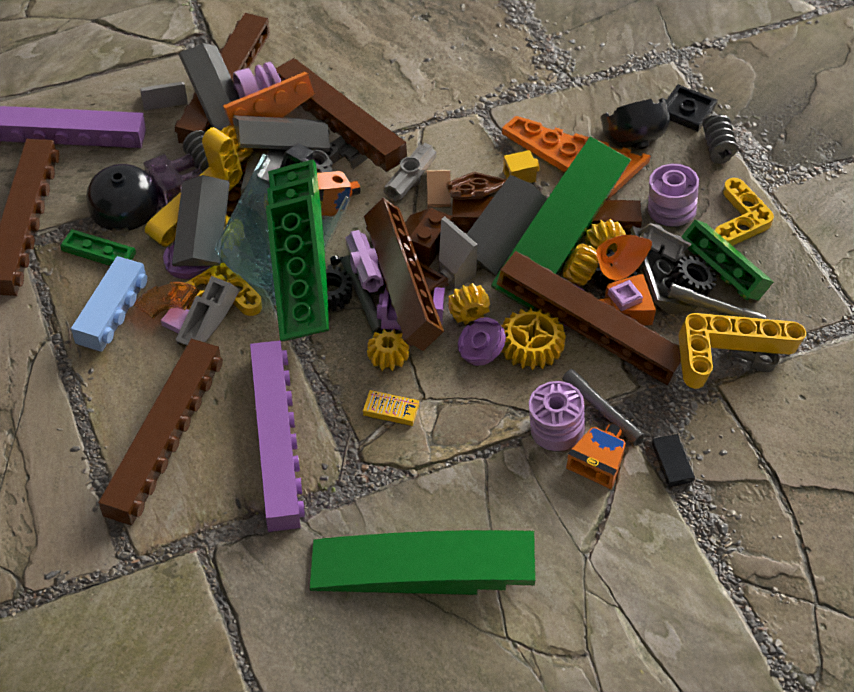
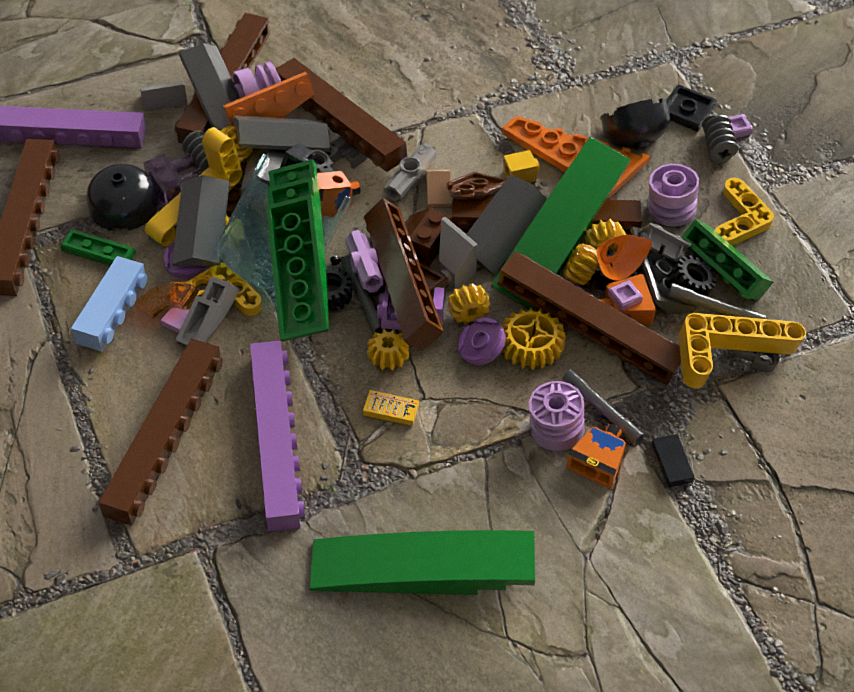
none -> lavender tile [729,114,753,138]

